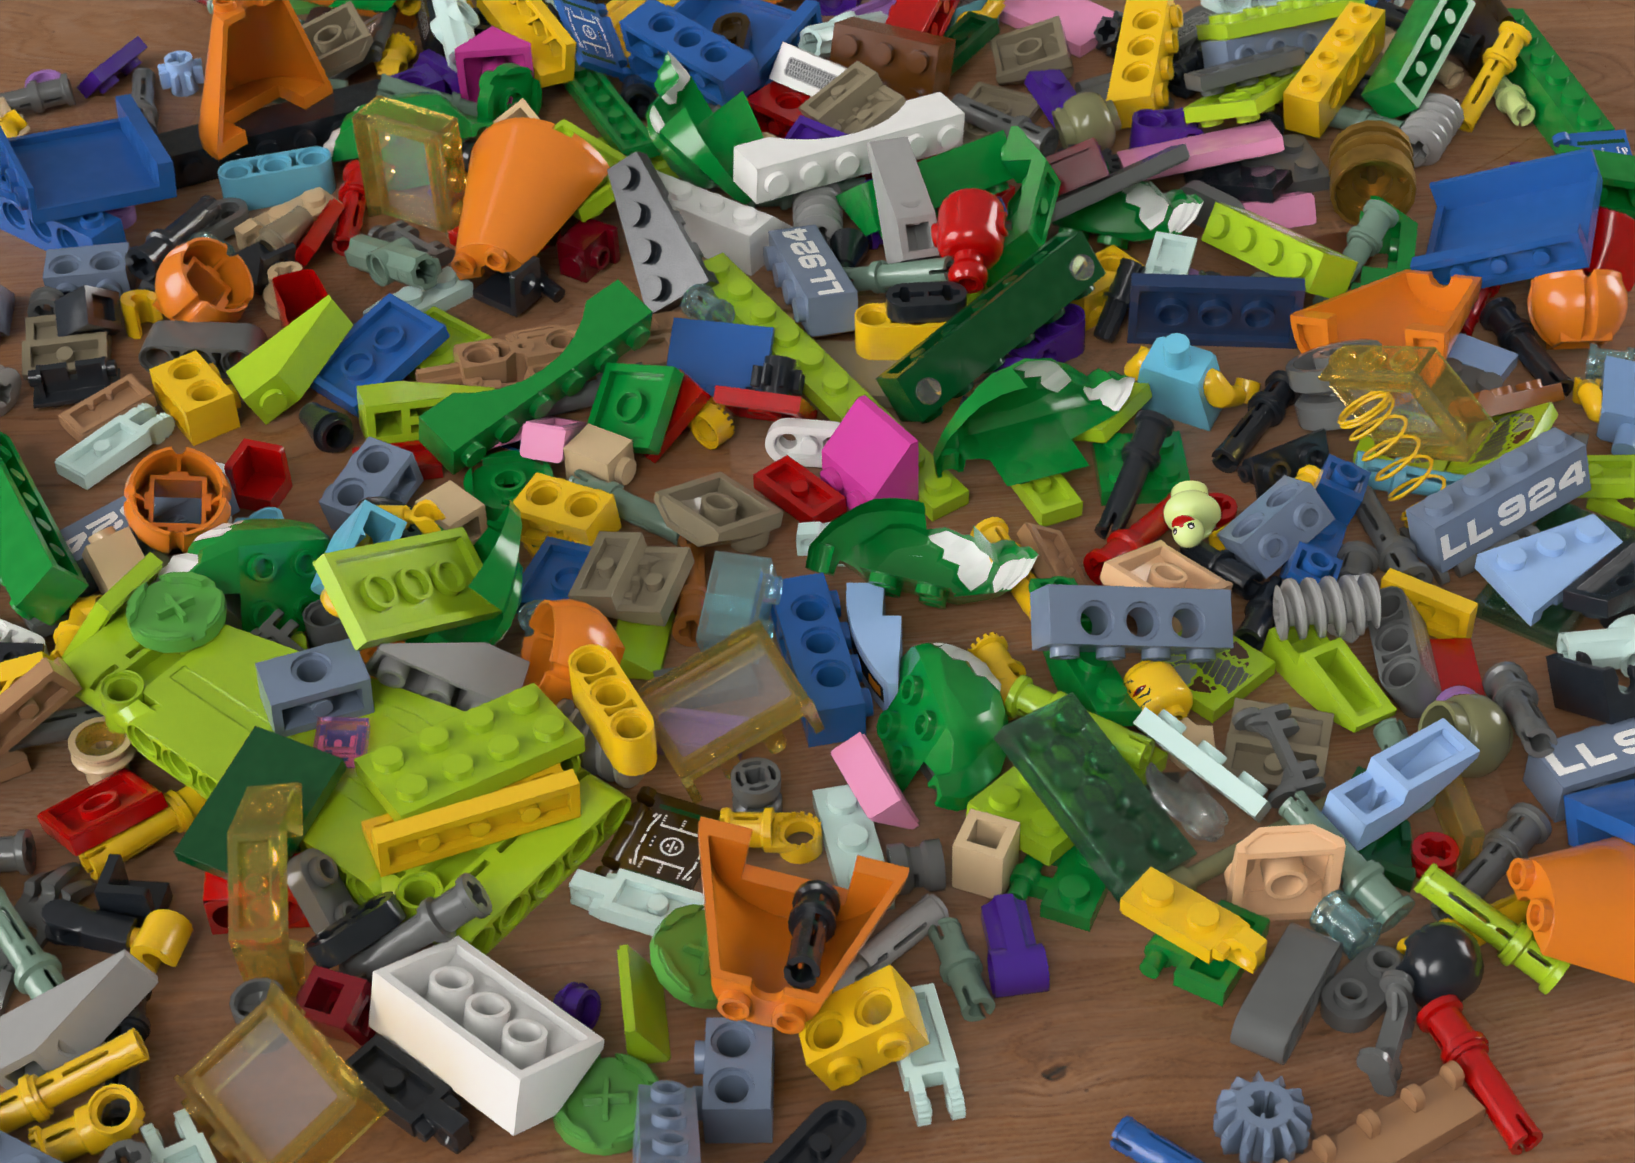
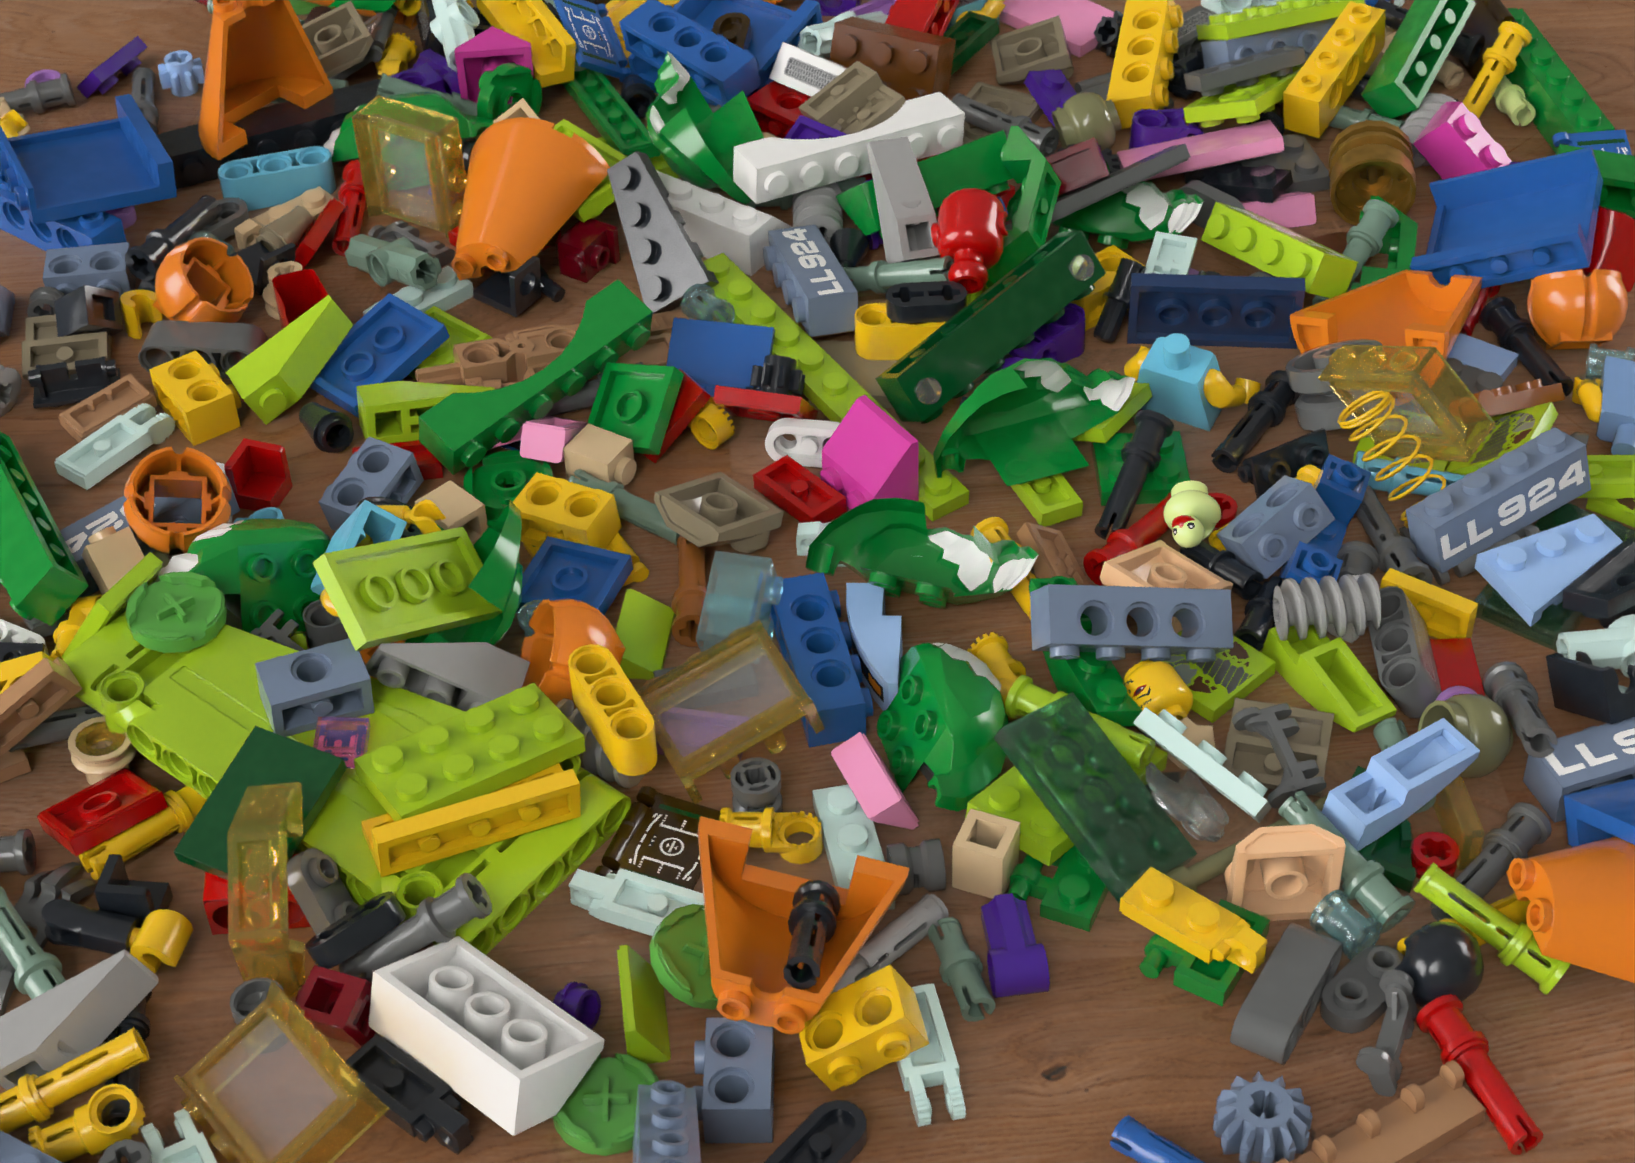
dark tan slope [568,531,694,626] -> none
none -> dark pink slope [1413,102,1512,180]

